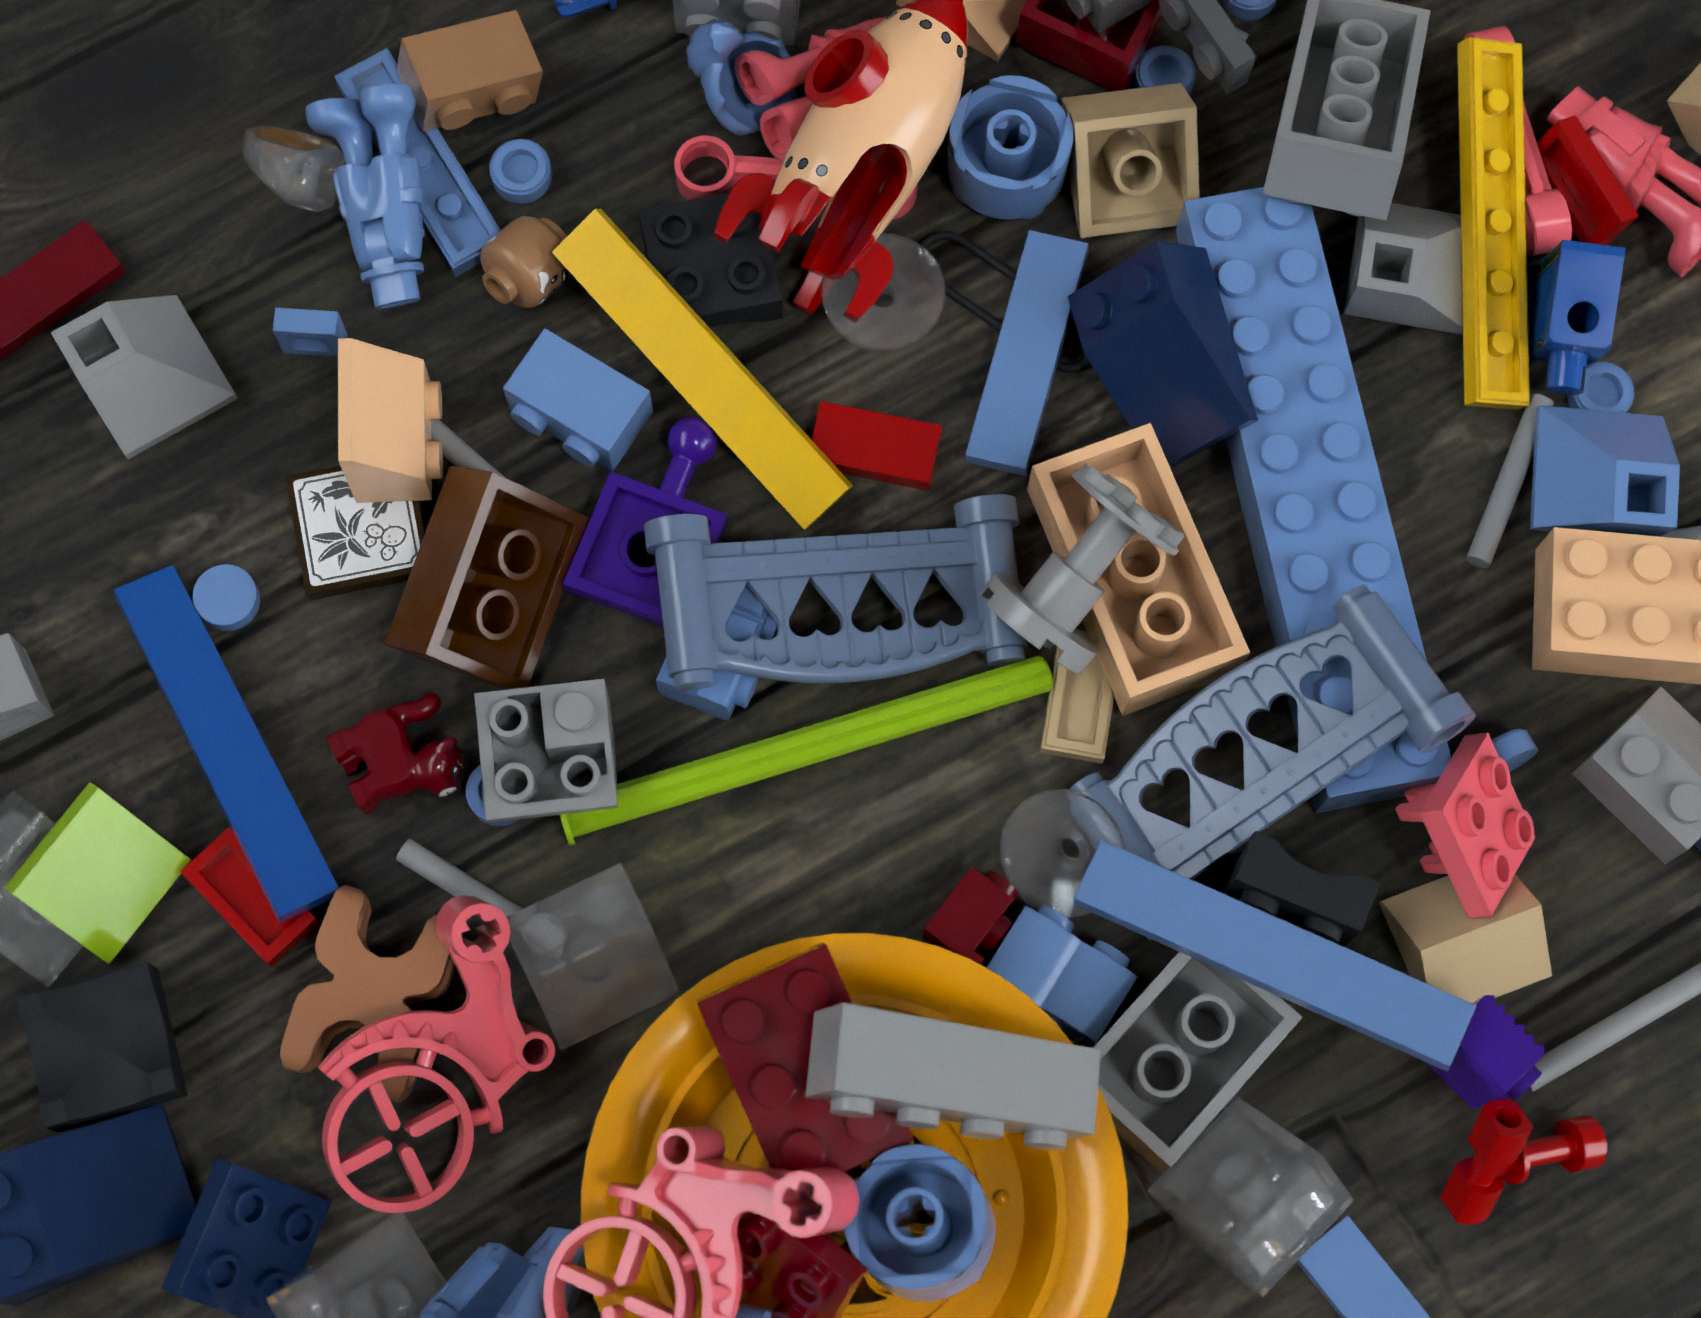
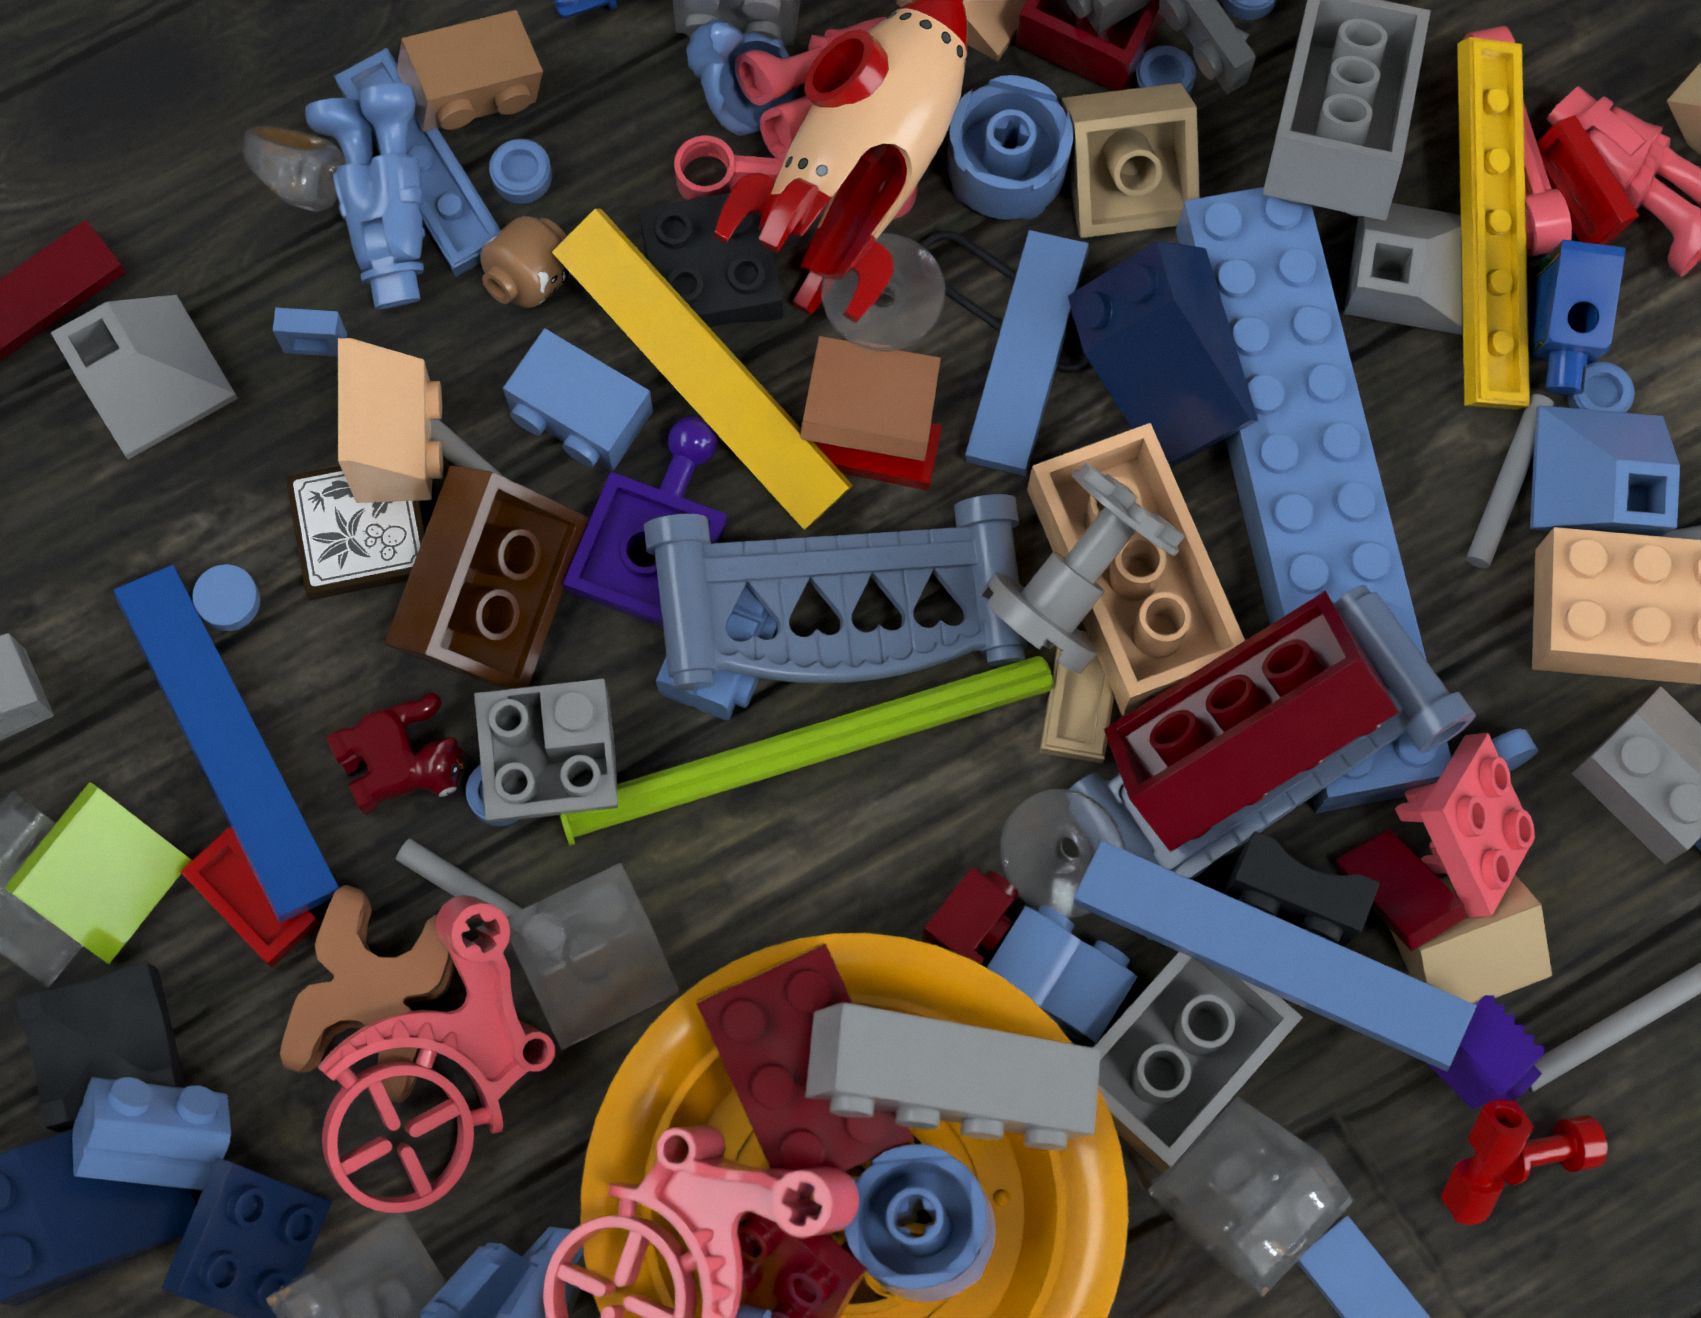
none -> medium blue brick [72,1077,231,1190]
none -> nougat tile [800,336,941,461]
none -> dark red slope [1104,591,1399,852]
none -> dark red tile [1335,829,1467,951]

